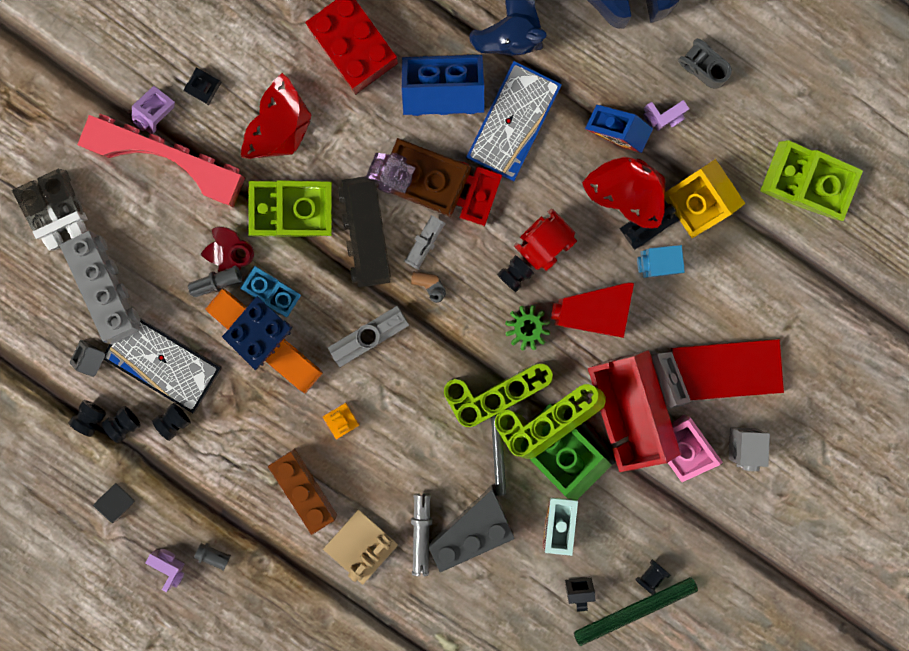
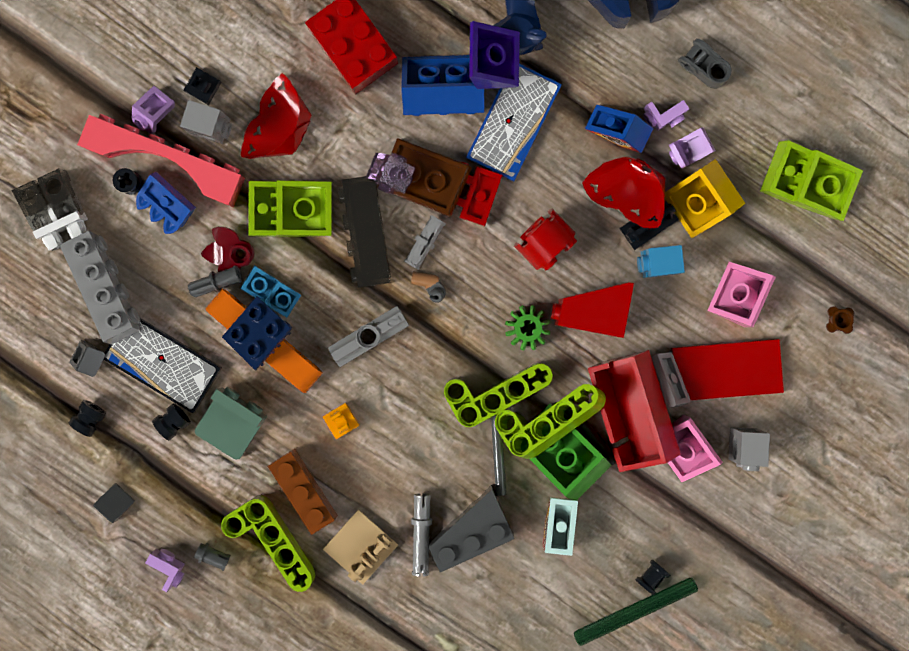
black wheel [102,406,141,443] -> none
black wheel [497,255,535,293] -> none
black tile [565,577,596,612] -> none
none -> black bush [112,168,144,195]
none -> blue plate [136,172,196,234]
none -> light grey brick [180,100,232,144]
none -> sand green bracket [195,387,267,460]
none -> lime beam [221,495,315,592]
none -> dark purple slope [469,21,520,89]
none -> lavender bracket [669,127,716,168]
none -> bright pink slope [707,262,776,327]
none -> reddish brown plate [826,306,854,334]

